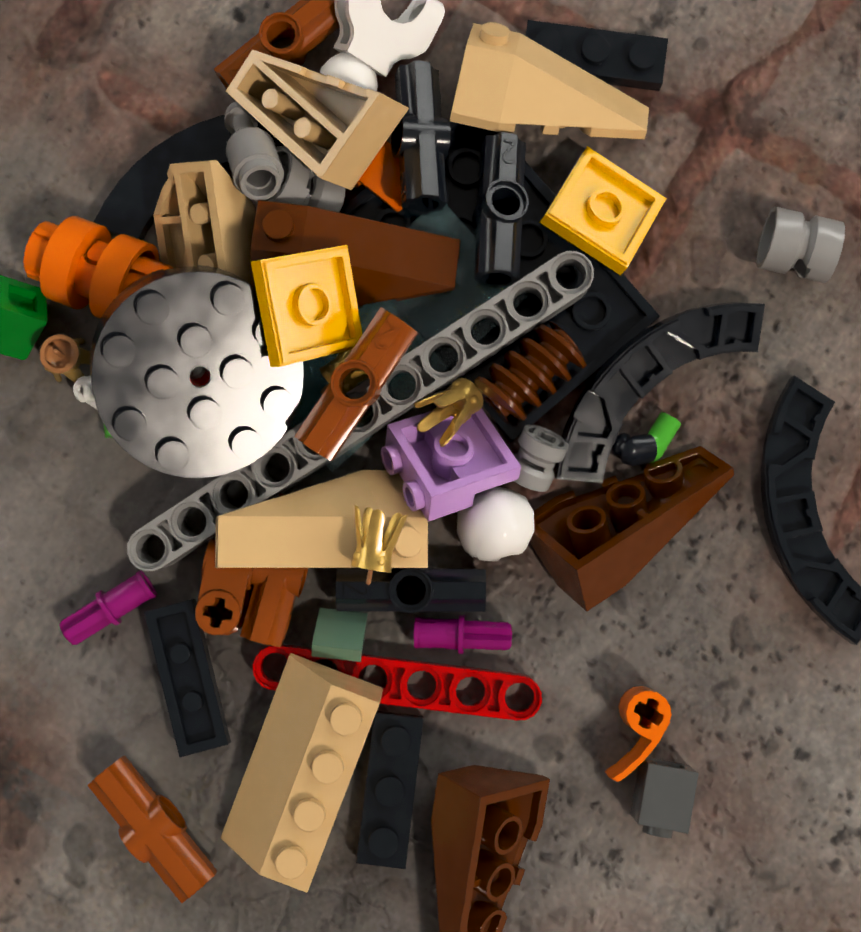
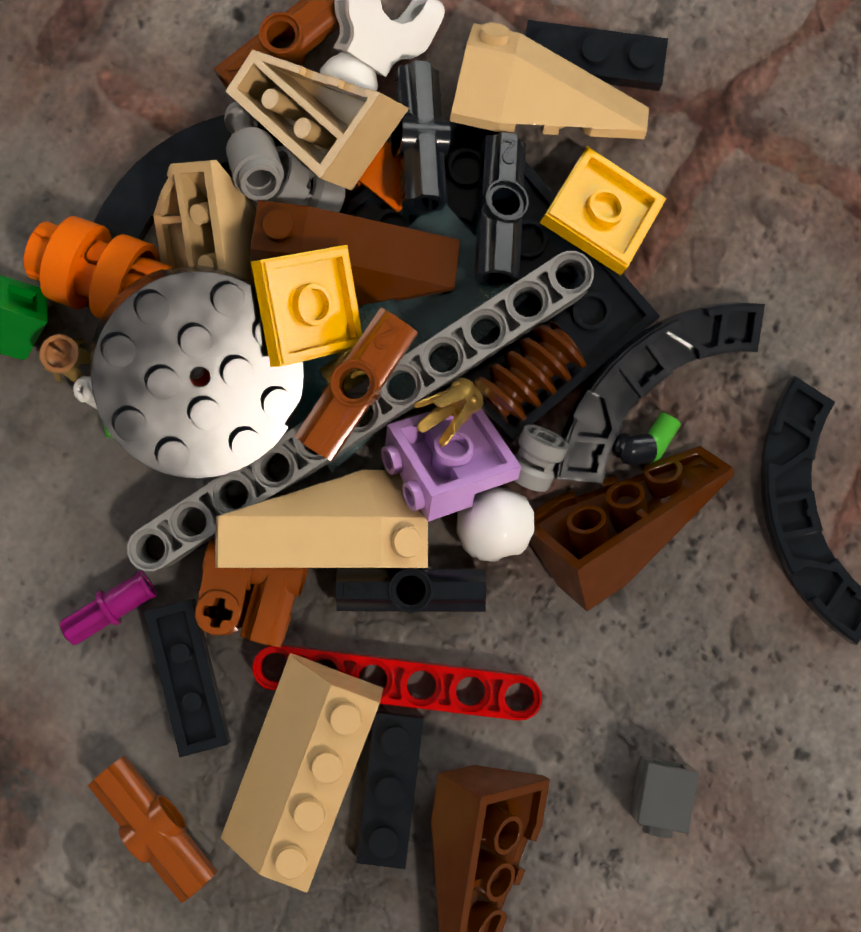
sand green tile [311,608,368,662] -> none
pearl gold piece [351,504,408,585] -> none
magenta axle [414,615,512,654] -> none
orange panel [605,686,672,782] -> none
light grey wheel [756,206,845,283] -> none

